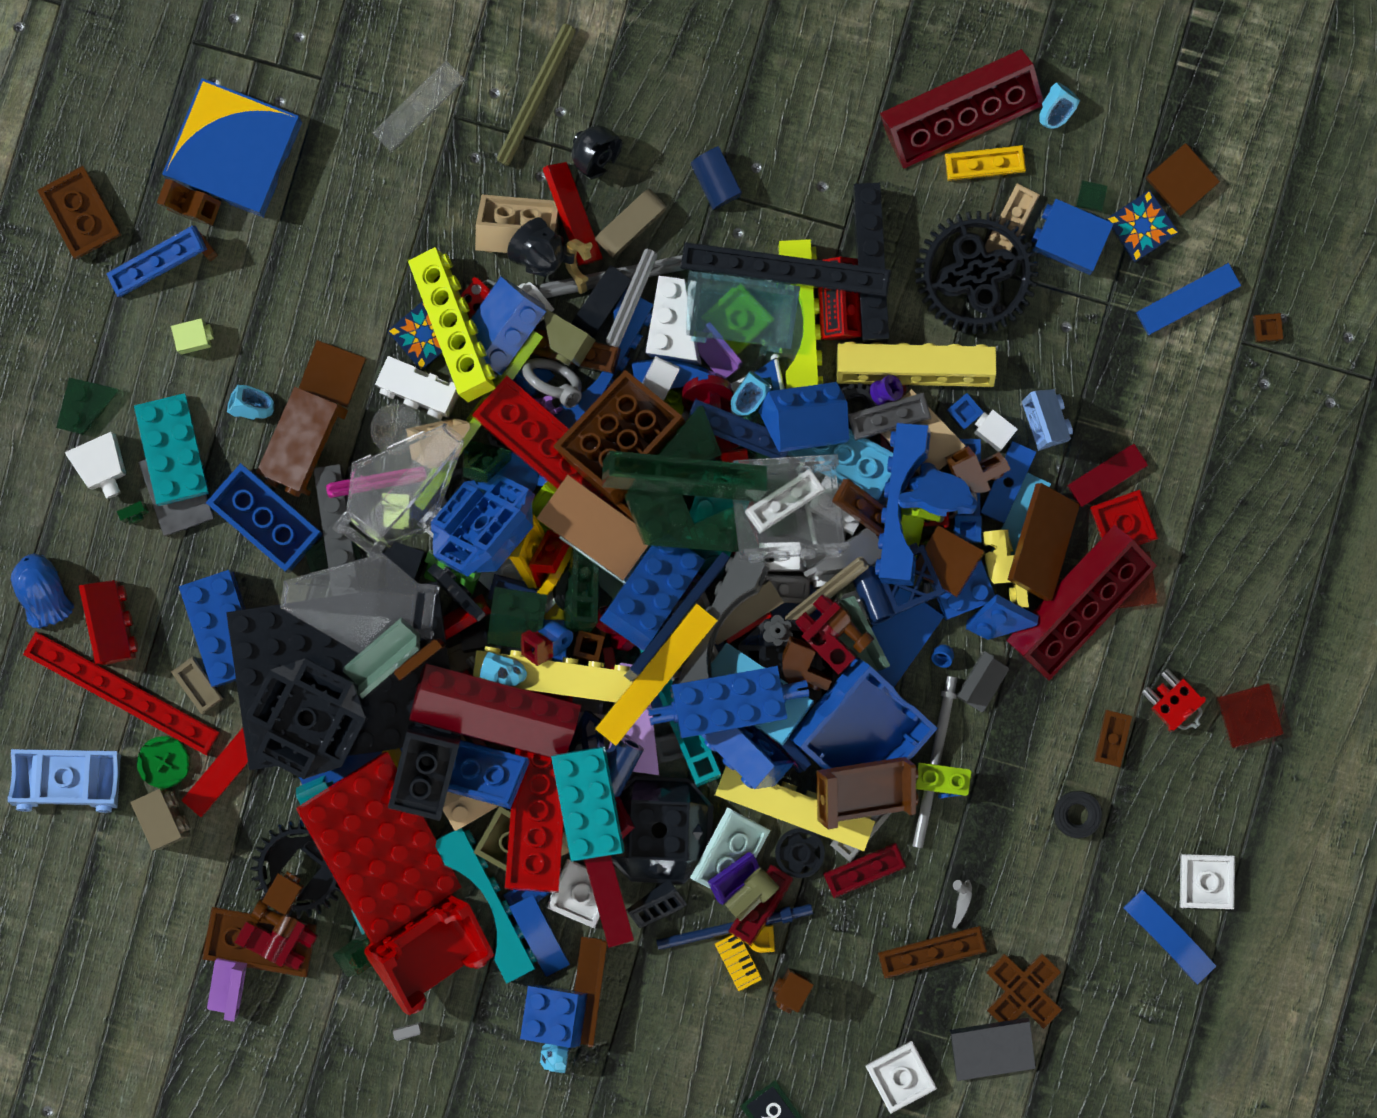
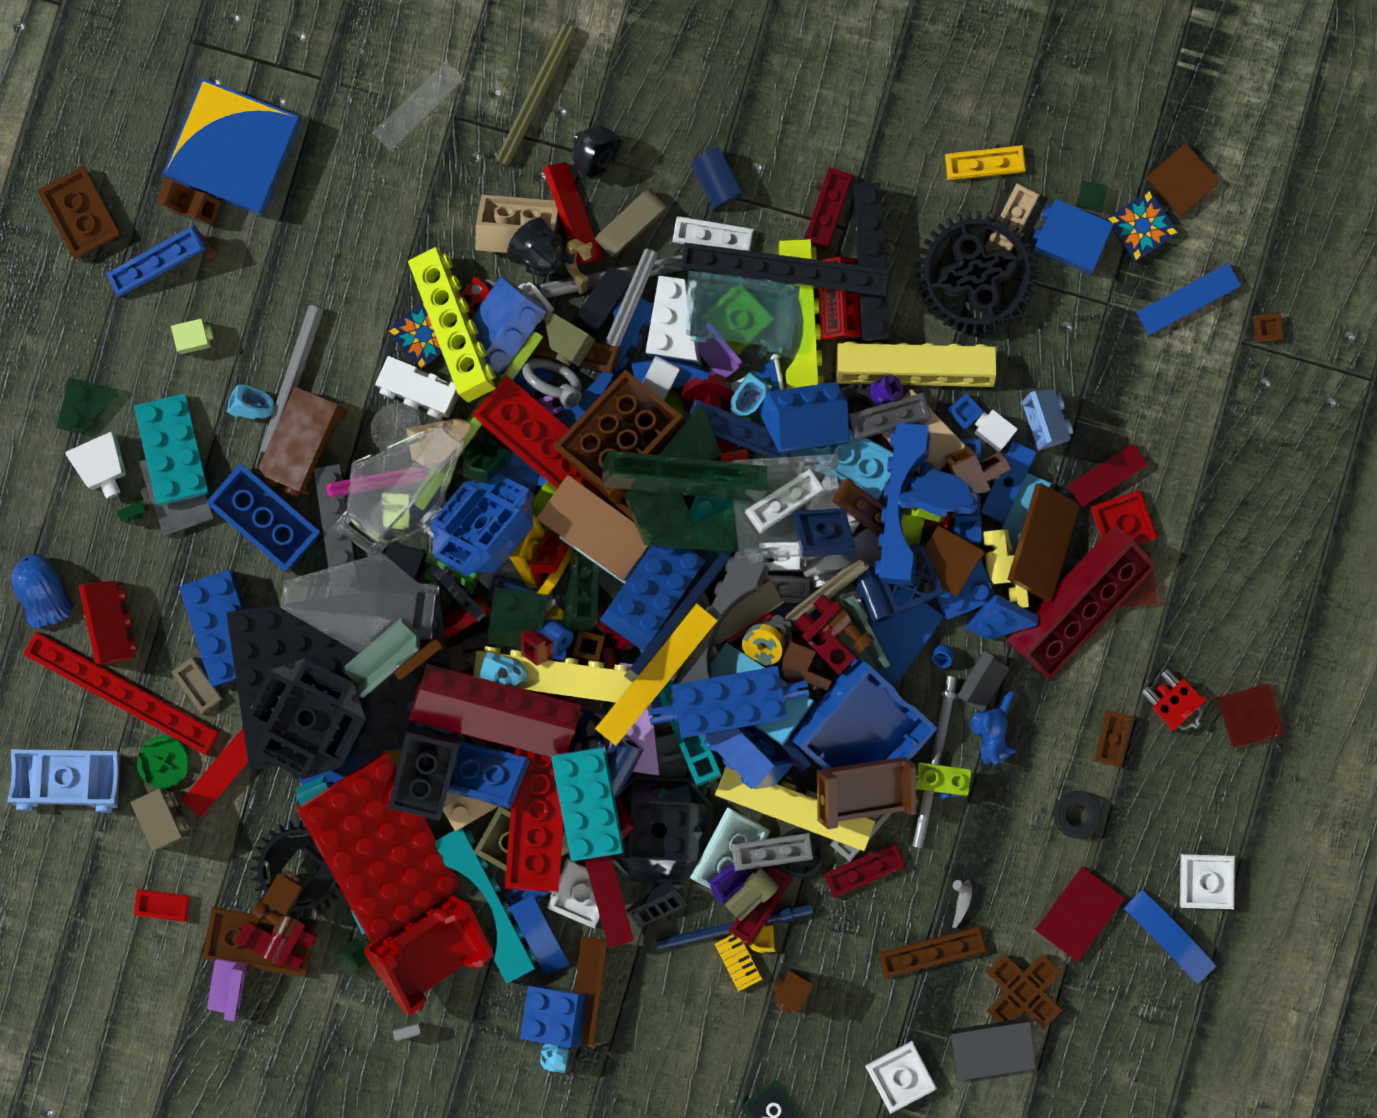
reddish brown tile [299,340,366,408] -> none
dark red slope [880,49,1043,169] -> none
medium azure rock [1039,82,1080,129] -> none
none -> red tile [133,889,191,922]
none -> light grey axle [261,305,323,453]
none -> white tile [672,216,754,251]
none -> light grey tile [731,833,813,871]
none -> yellow piece [742,624,785,666]
none -> dark blue tile [792,508,856,557]
none -> dark red tile [804,167,853,250]
none -> blue animal [970,691,1016,765]
none -> dark red tile [1034,866,1125,962]

